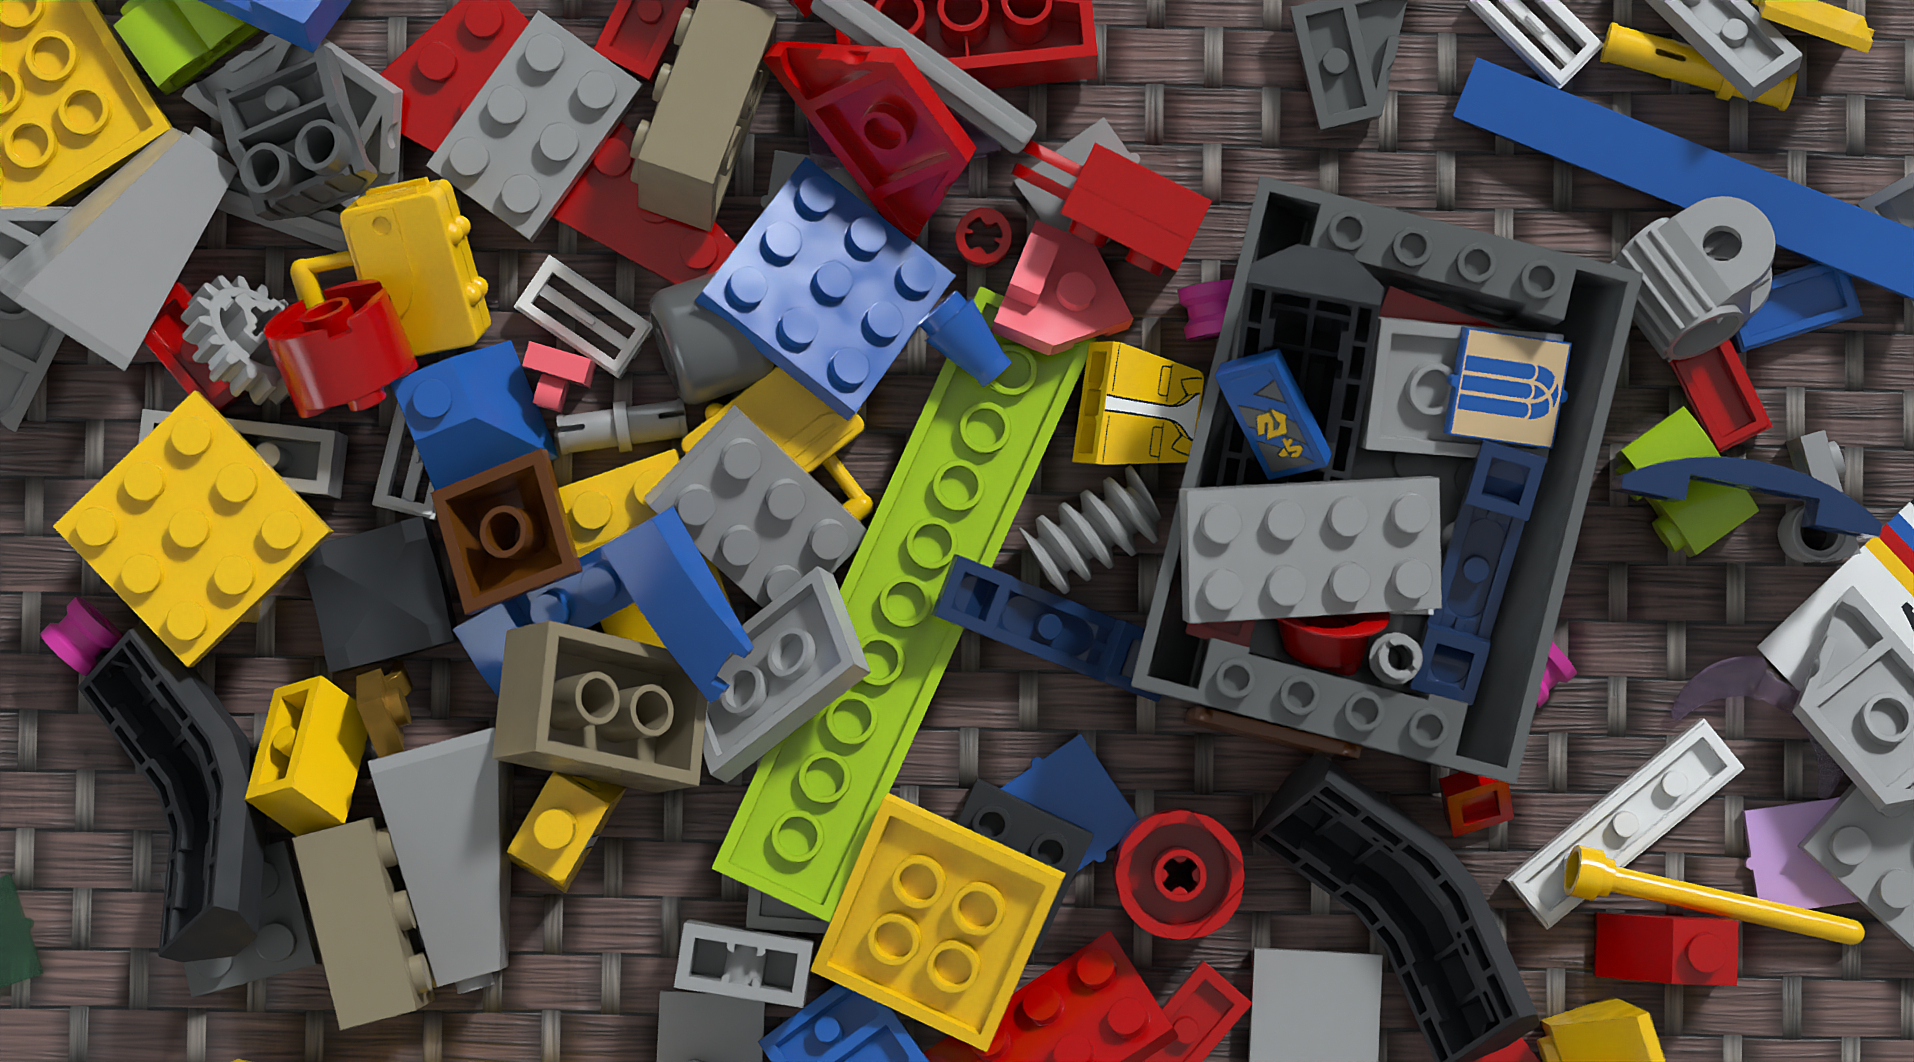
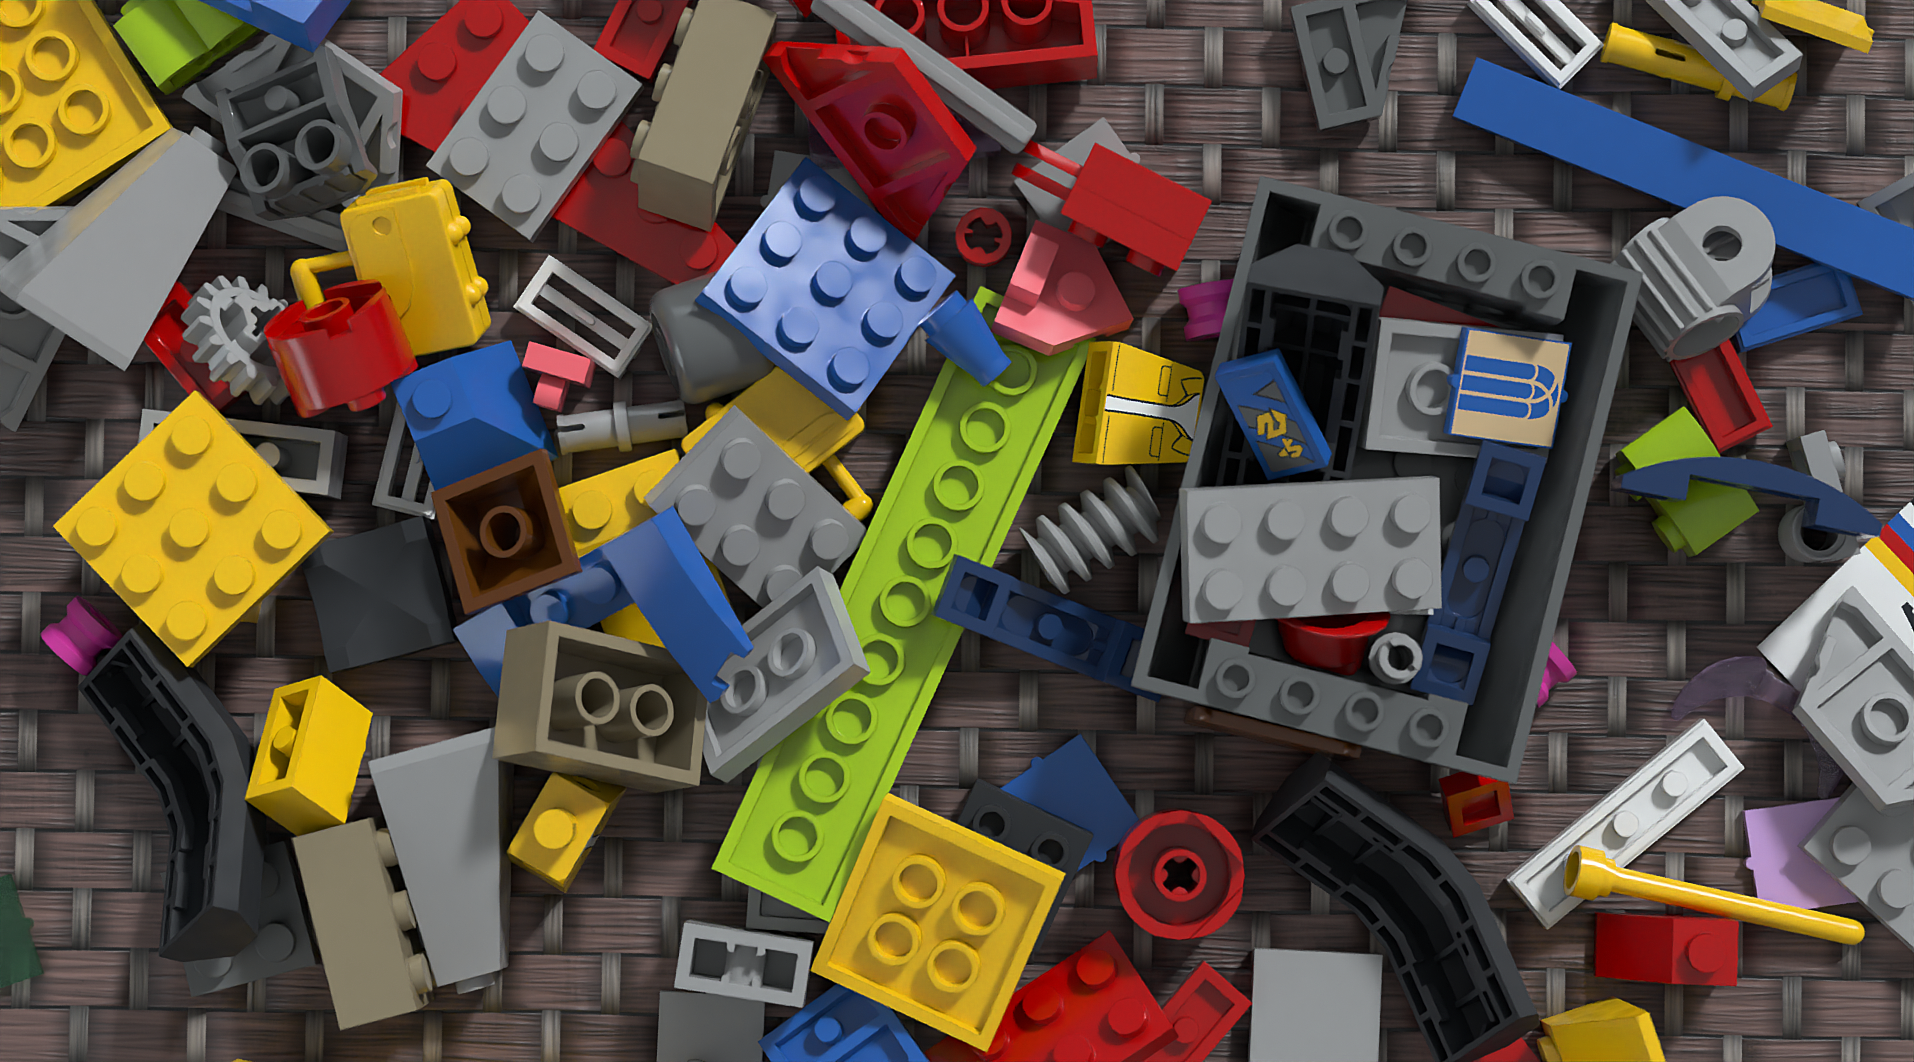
pearl gold plate [356,660,413,758] -> none

